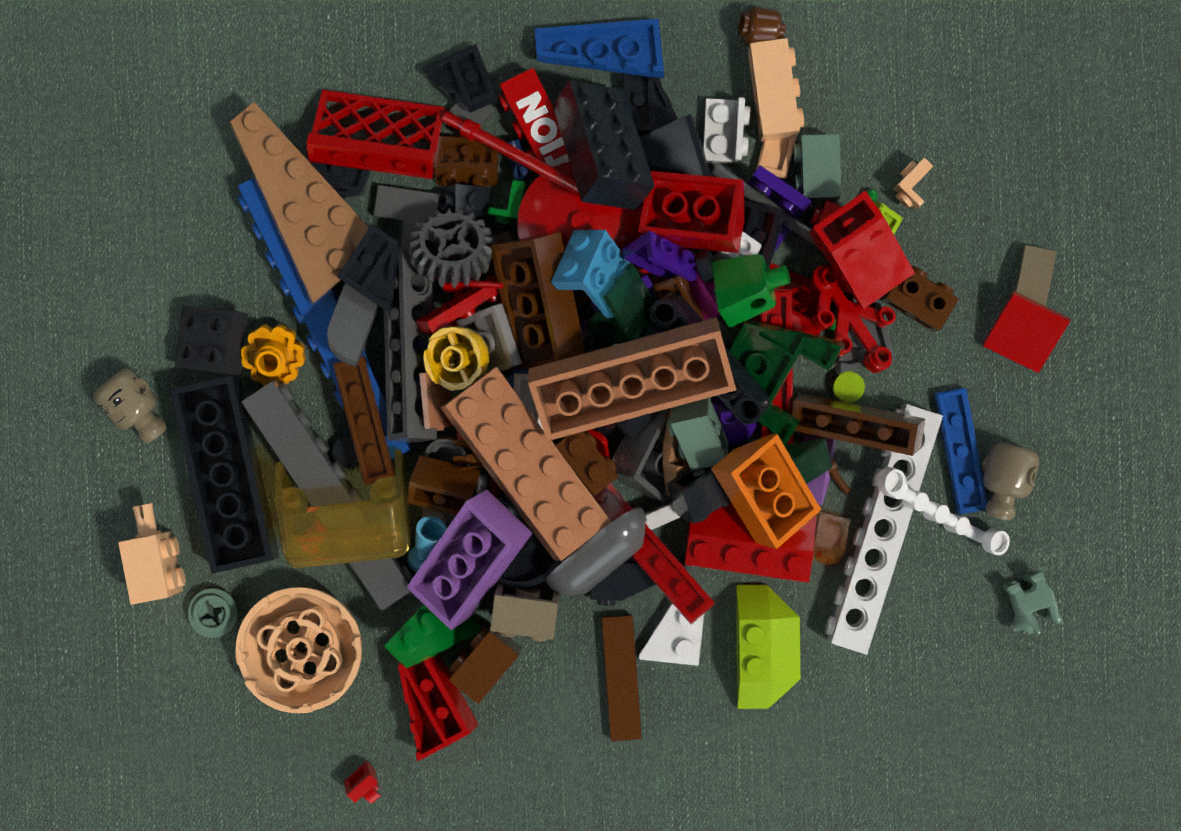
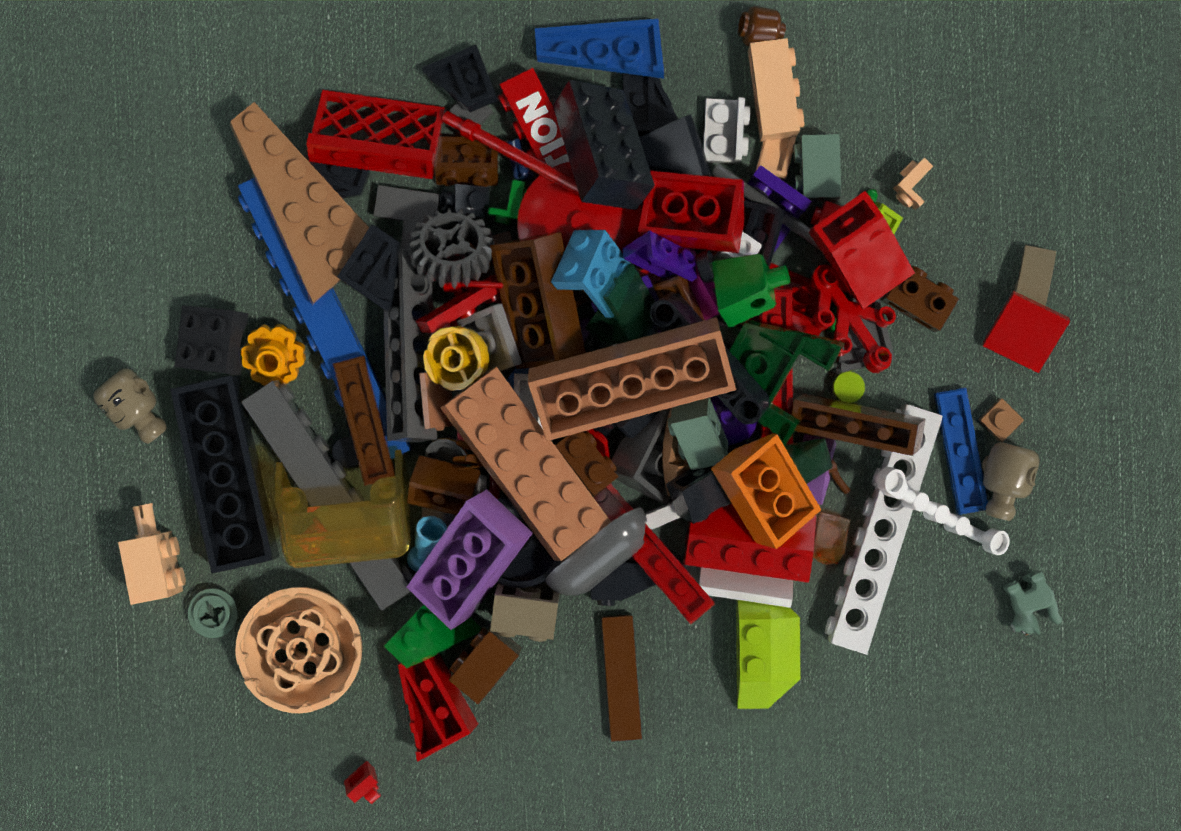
dark grey brick [327,283,379,367] -> none
white wing [639,603,704,666] -> none
none -> white tile [699,567,793,608]
none -> medium nougat plate [978,398,1024,442]

